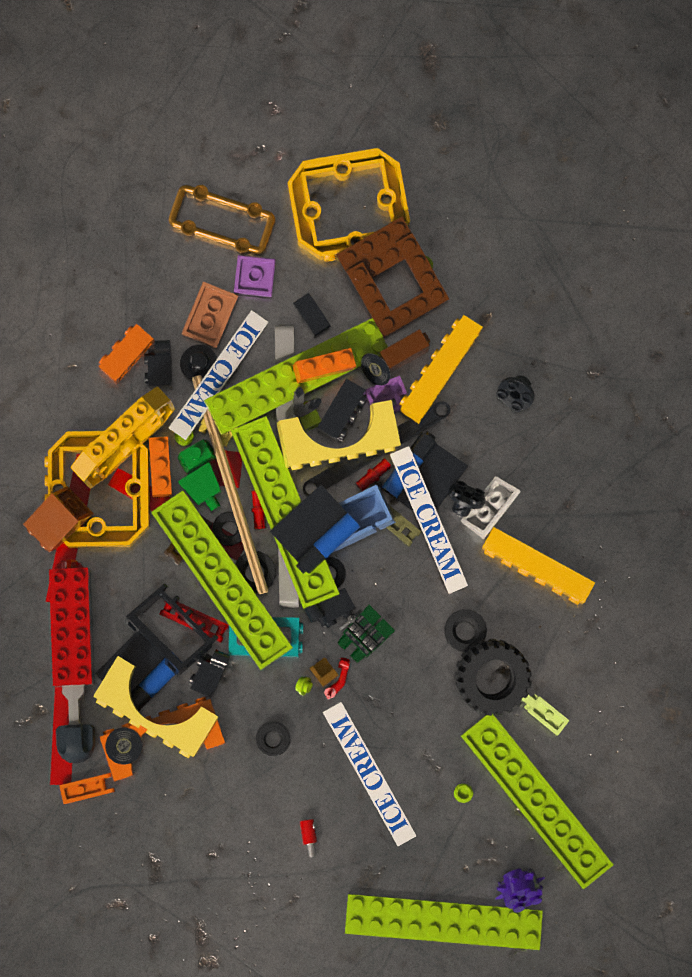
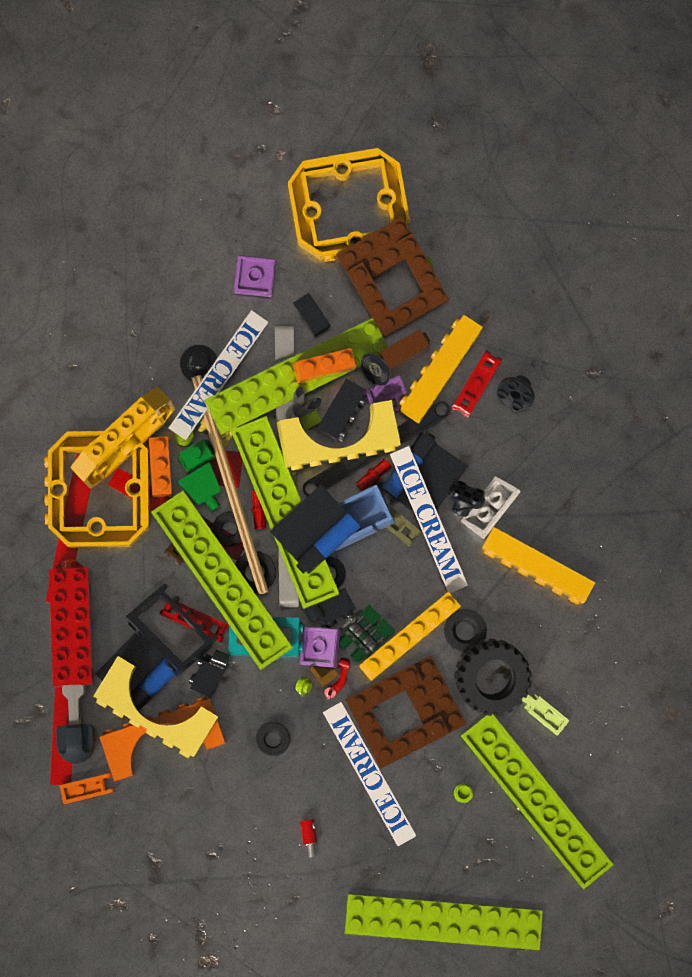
dark orange slope [23,486,94,552] -> none
orange brick [98,324,155,384] -> none
black sticker [105,727,142,765] -> none
black hinge [144,340,173,389] -> none
pearl gold bar [169,185,275,254] -> none
nougat plate [181,282,239,349] -> none
dark purple brick [495,868,545,912] -> none
none -> medium lavender plate [300,626,341,668]
none -> reddish brown piece [345,655,466,769]
none -> yellow brick [359,592,461,681]
none -> red plate [452,350,503,417]

